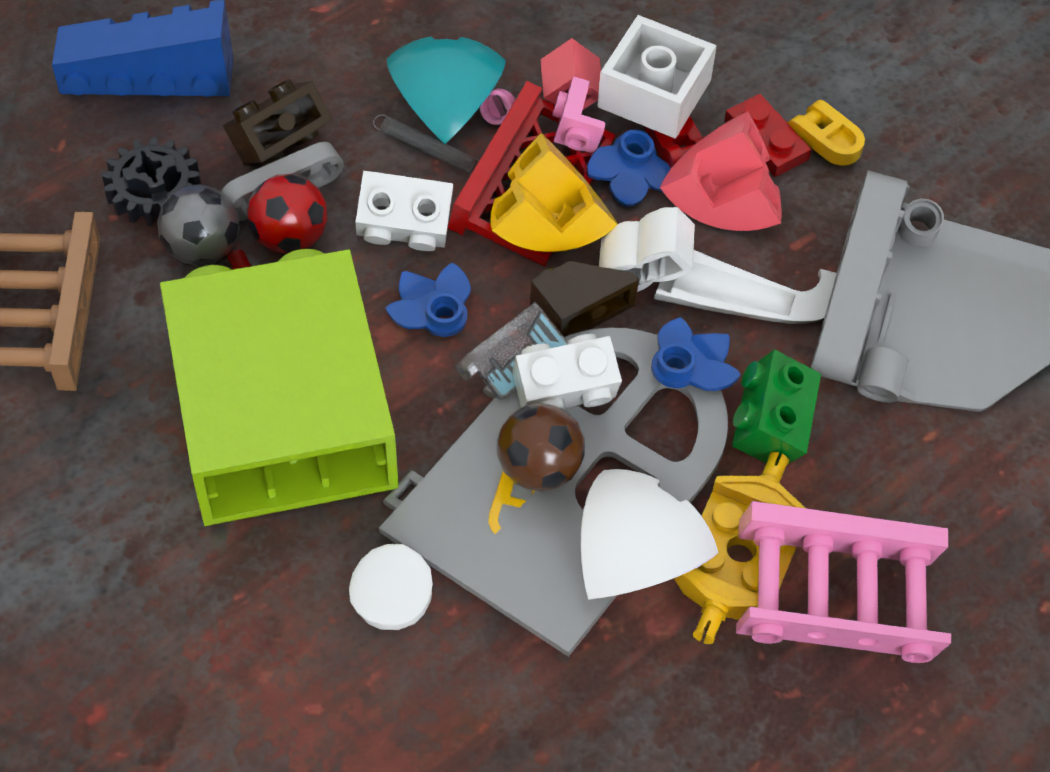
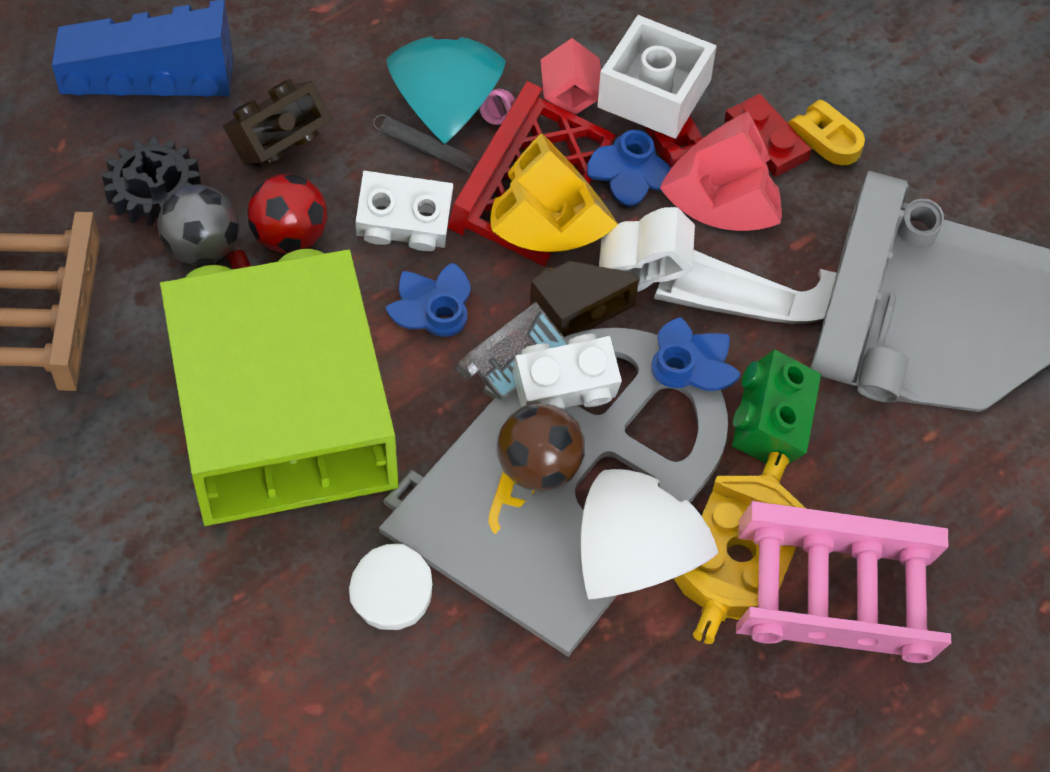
light grey beam [221,142,344,221] -> none
bright pink bracket [552,76,606,153] -> none

